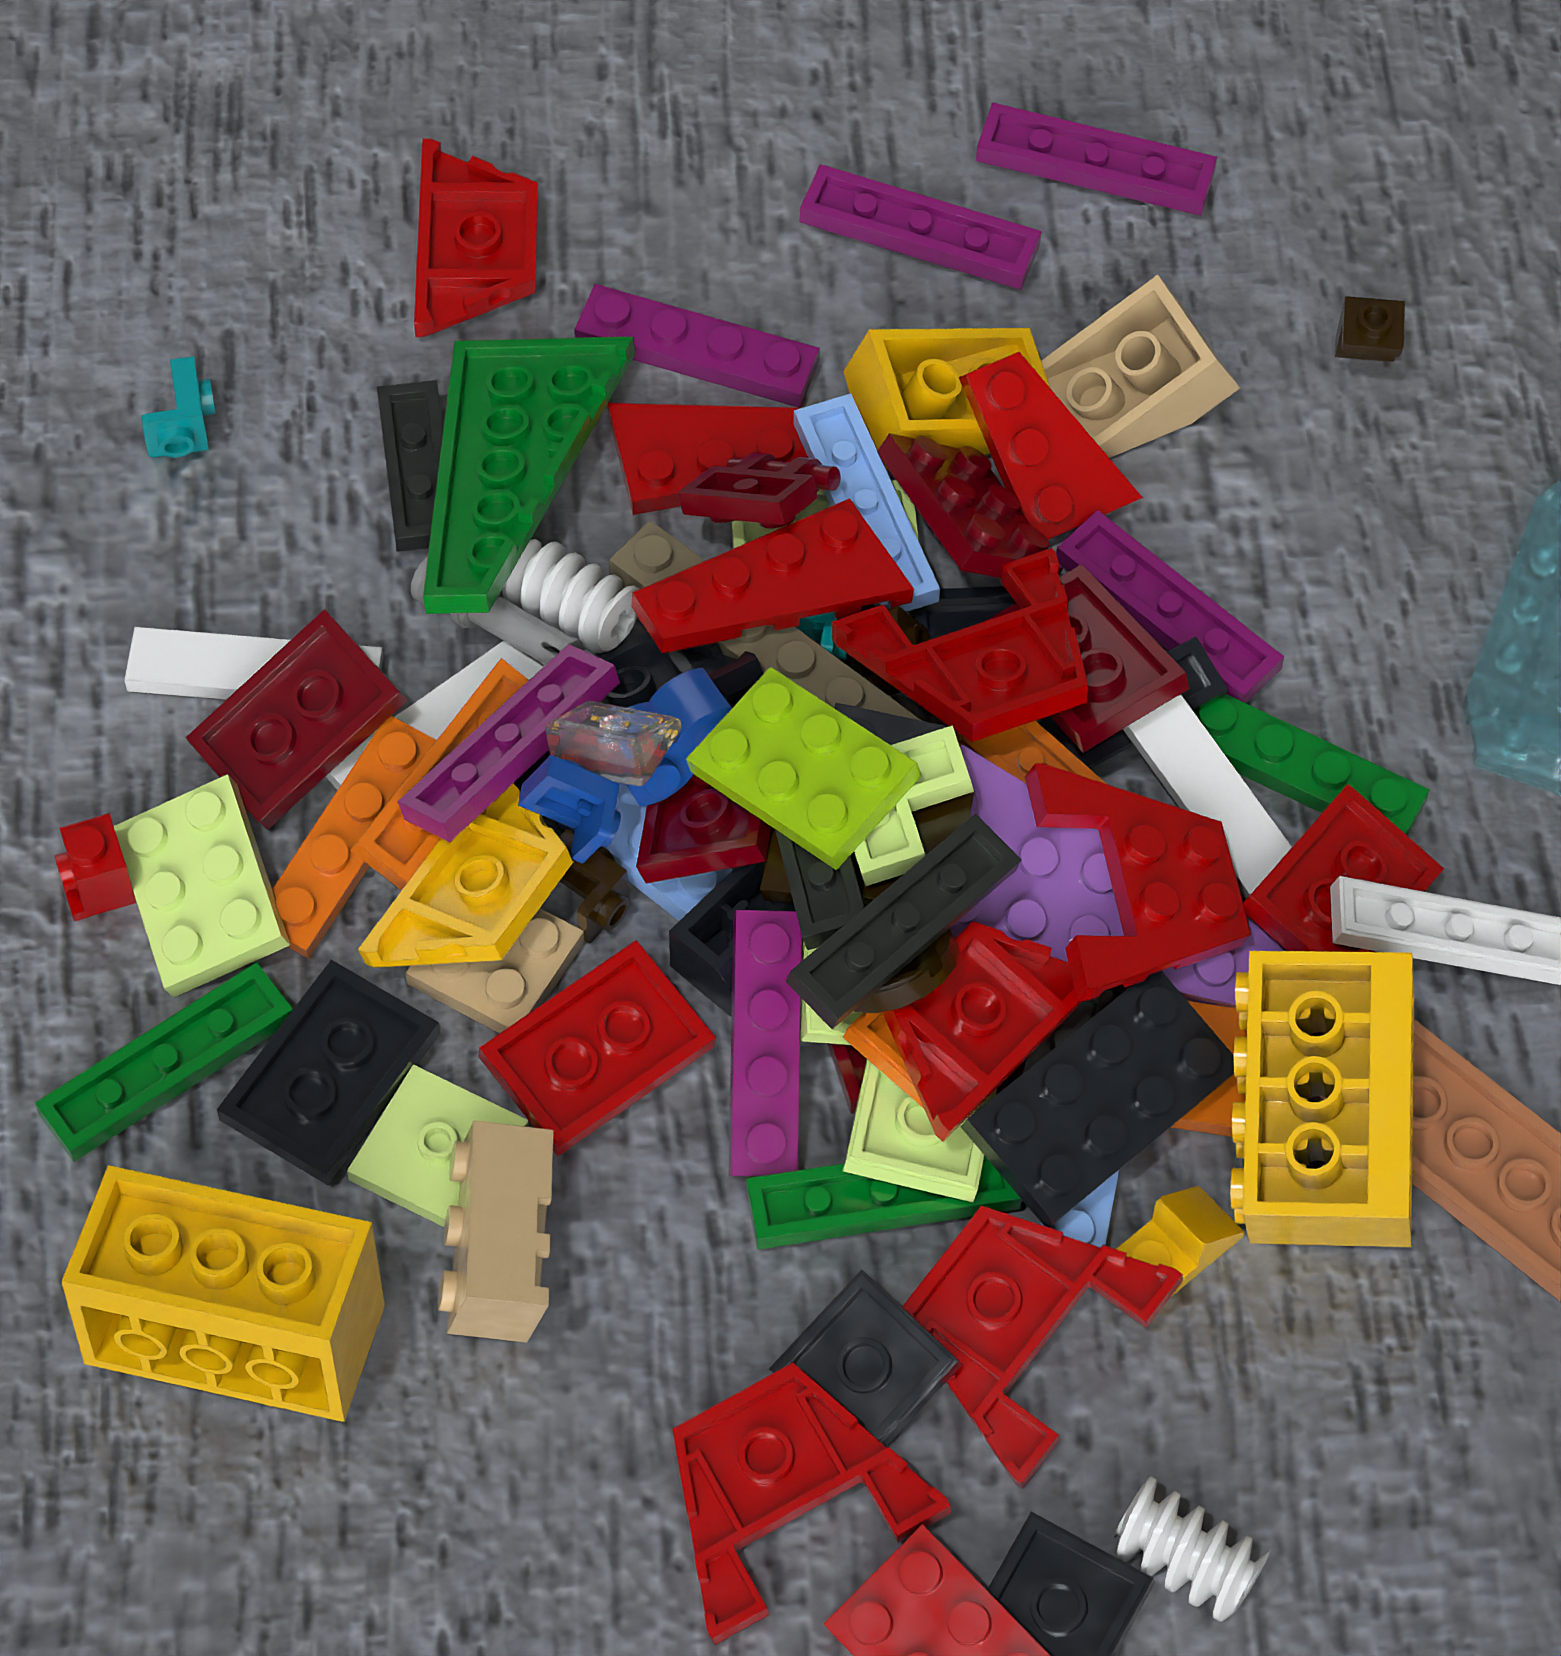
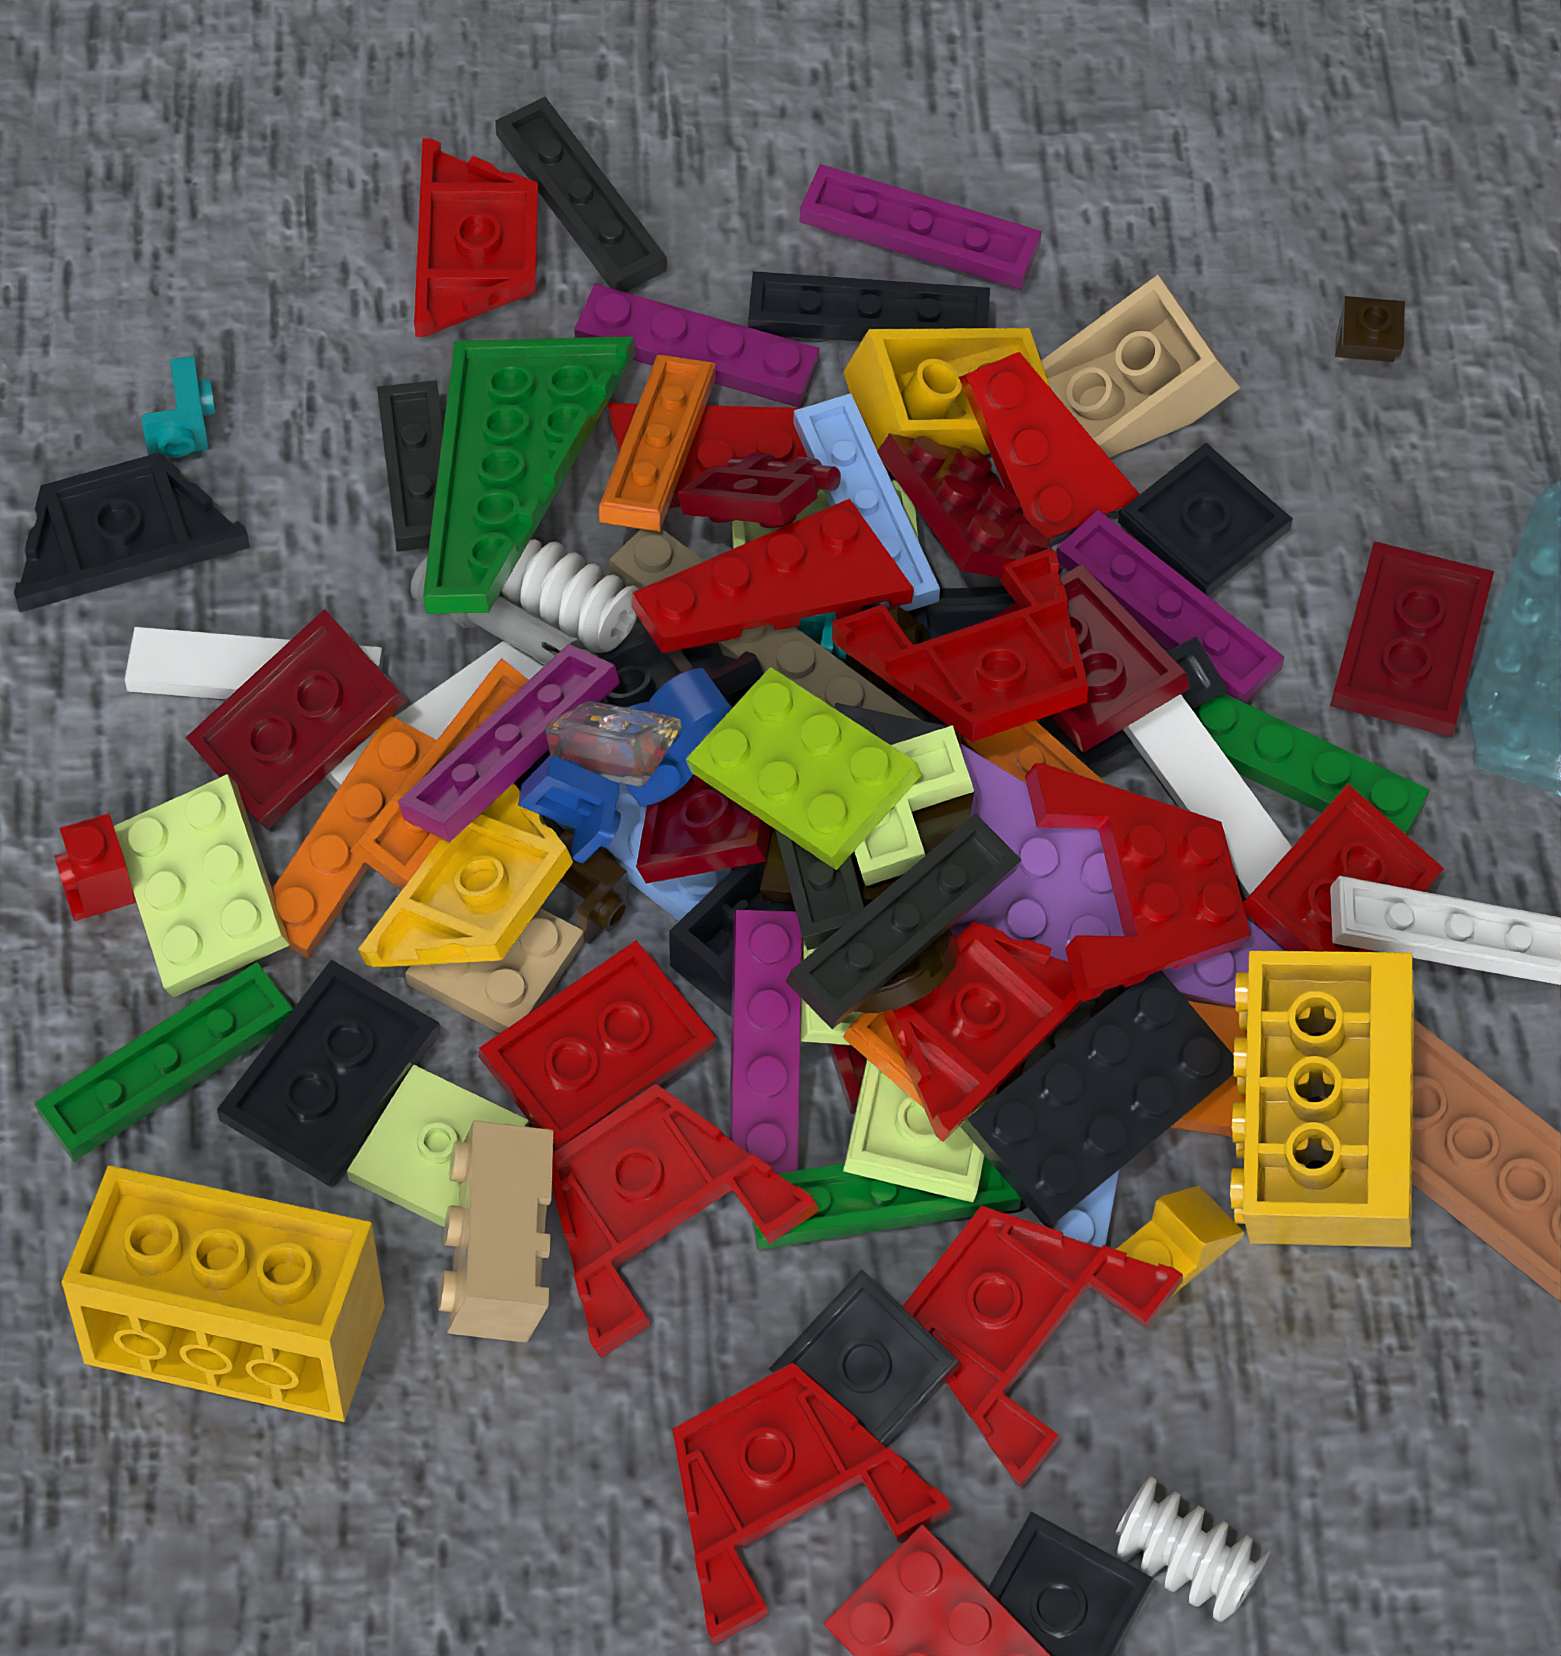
magenta plate [976,102,1217,216] -> none
none -> black wing [14,452,250,612]
none -> pearl dark grey plate [495,97,667,292]
none -> red wing [552,1084,820,1358]
none -> orange tile [599,354,716,532]
none -> black plate [748,271,990,342]
none -> black plate [1118,443,1293,596]
none -> dark red plate [1330,541,1494,737]

